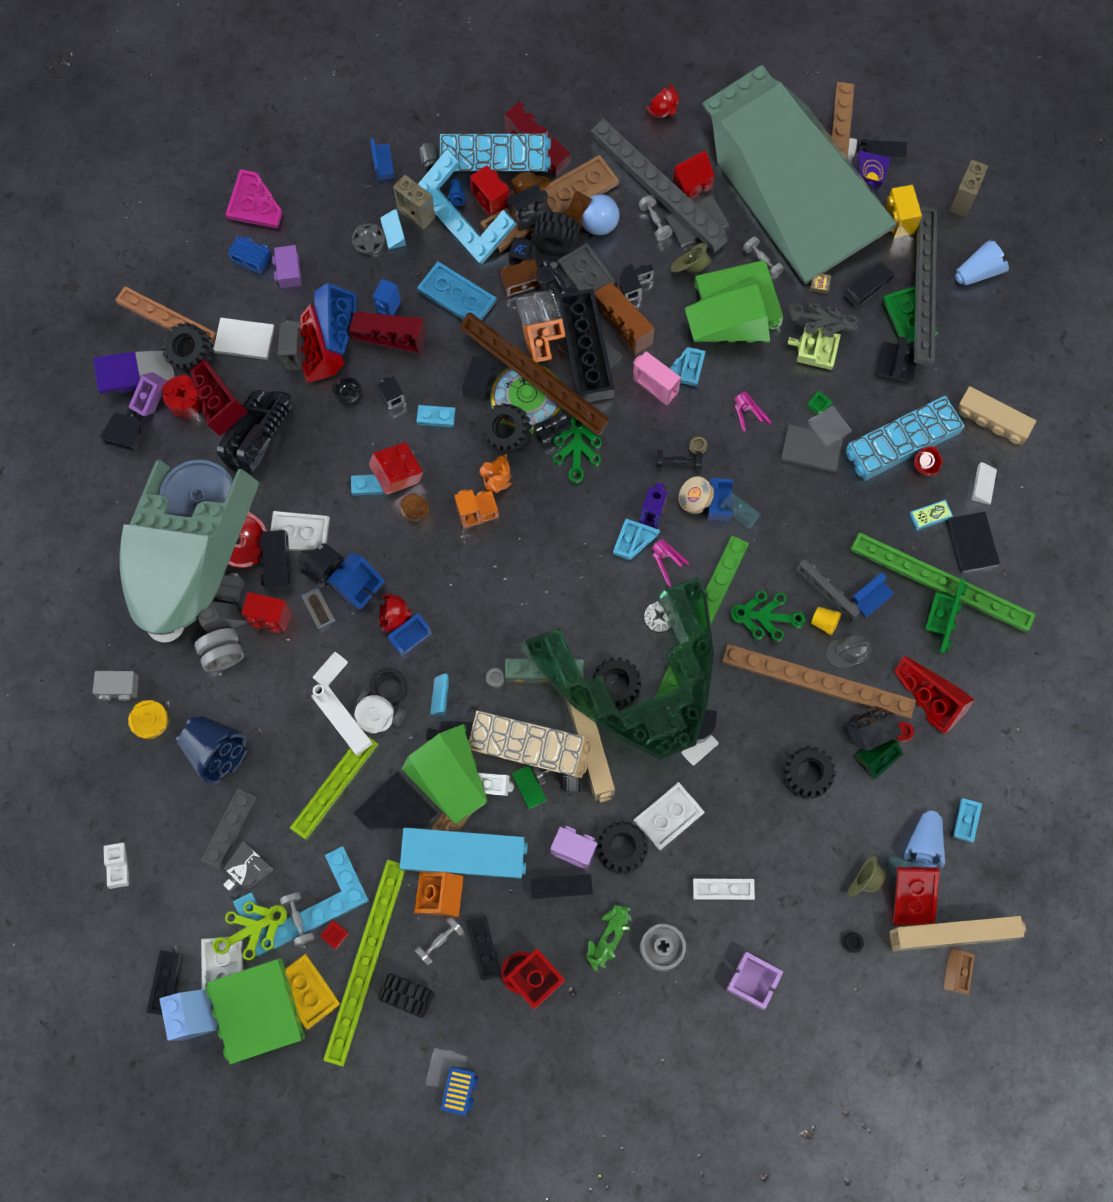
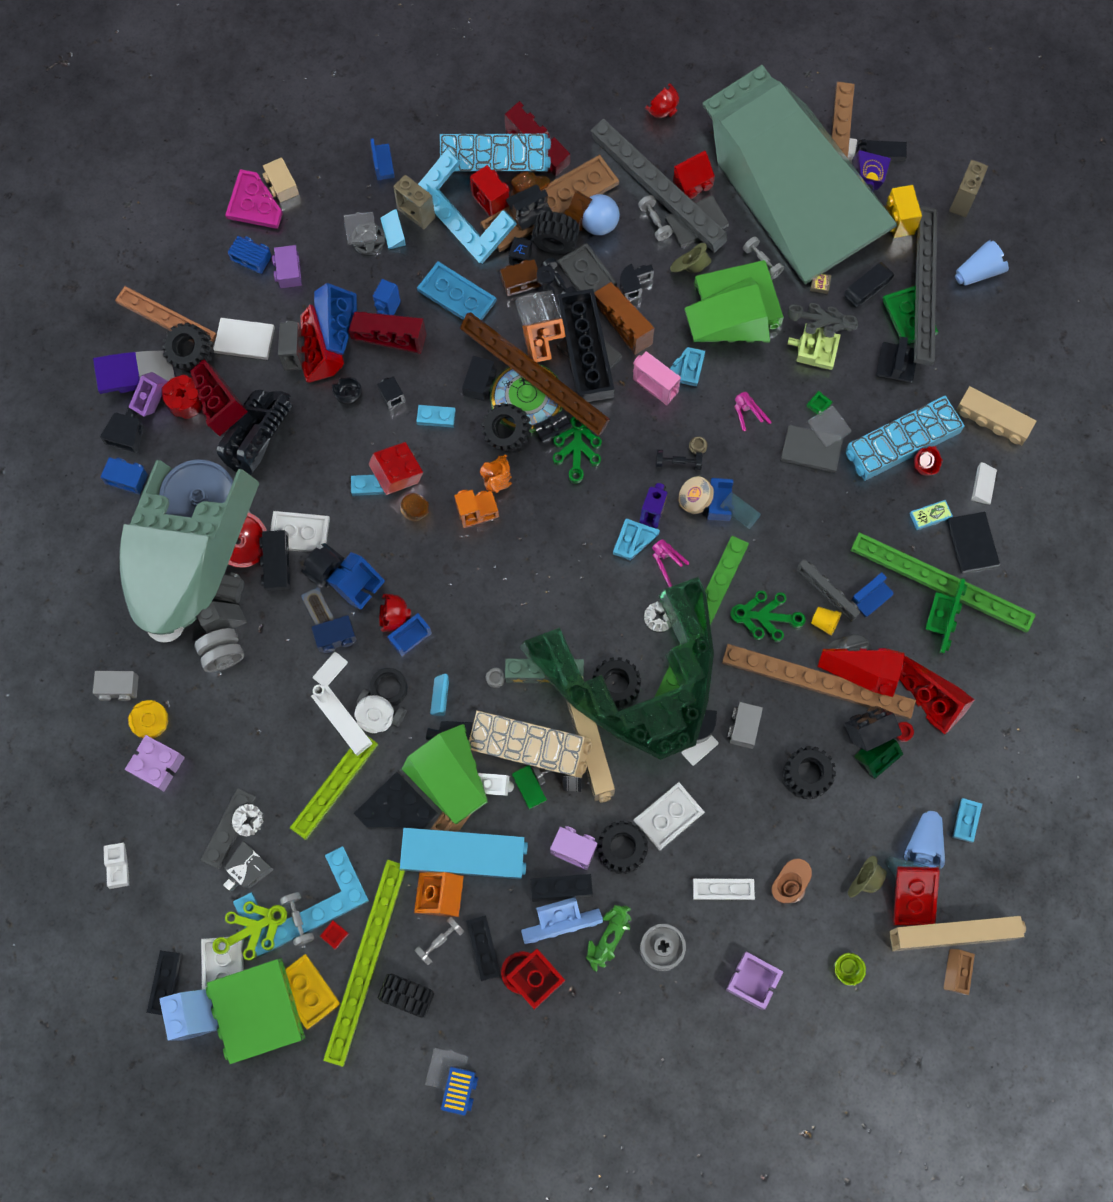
dark blue cone [176,716,248,784] -> none
red brick [241,592,292,634] -> none
dark grey brick [419,143,439,171] -> none
blue cone [449,179,466,206] -> none
black plate [843,932,864,953] -> none
none -> blue brick [100,457,148,494]
none -> lavender piece [125,735,185,792]
none -> white gear [232,804,264,836]
none -> tan brick [262,157,299,203]
none -> dark blue brick [311,615,357,653]
none -> clear piece [344,212,377,245]
none -> light blue bracket [521,897,603,944]
none -> light grey brick [727,702,763,749]
none -> nougat piece [772,859,812,903]
none -> red wedge [818,648,905,697]
none -> lime hair [834,953,866,986]

